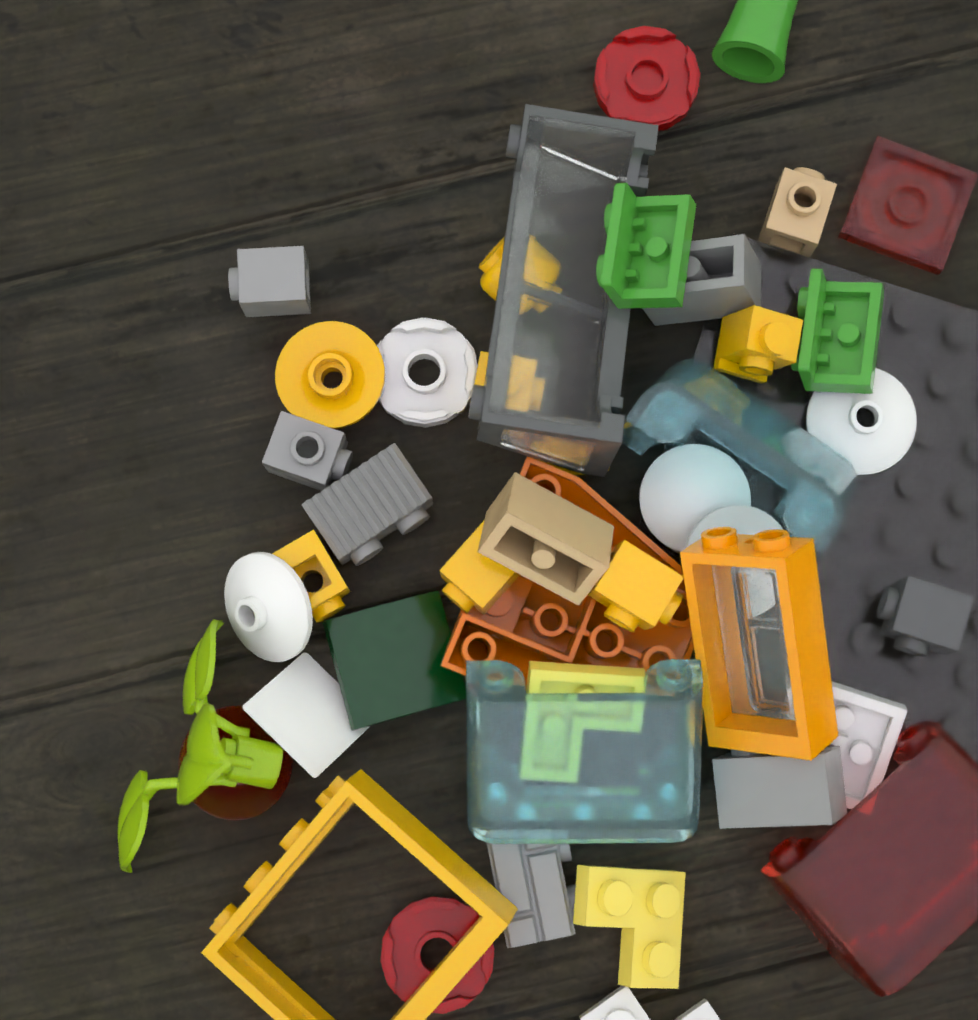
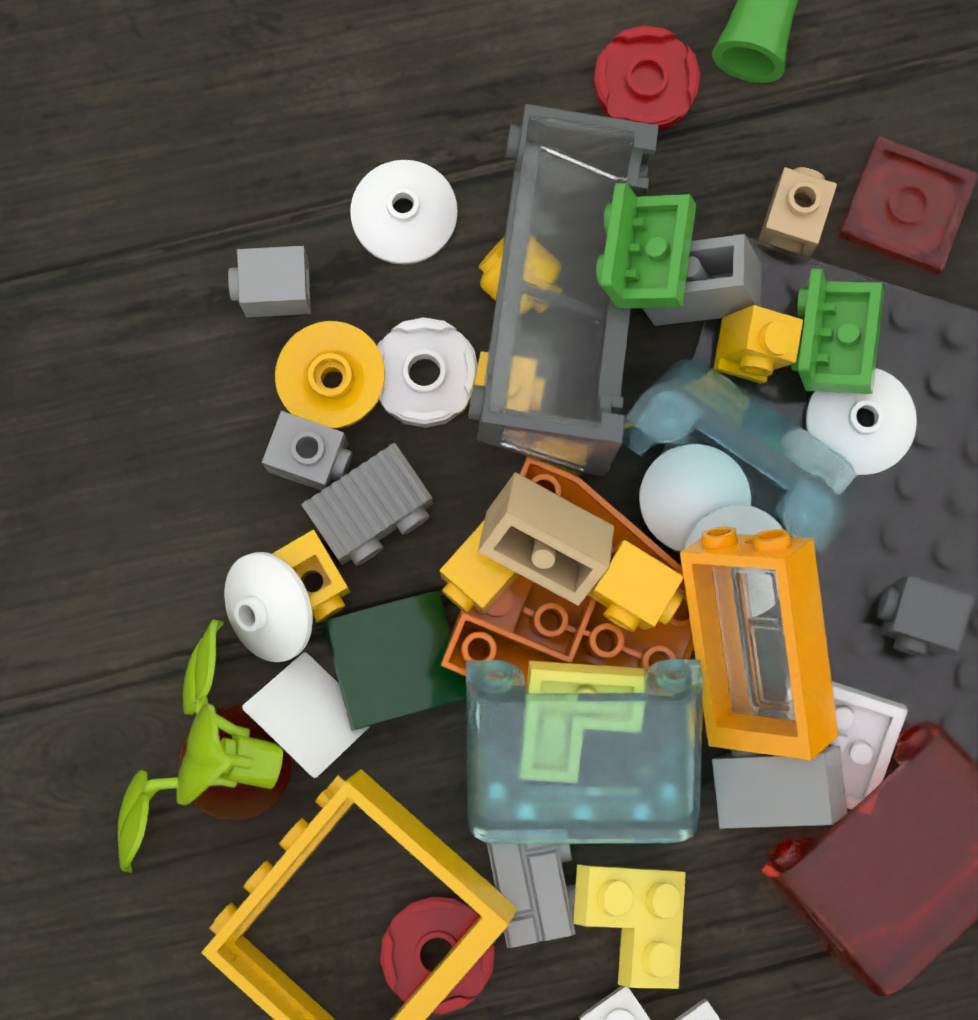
none -> white dish [350,160,457,265]

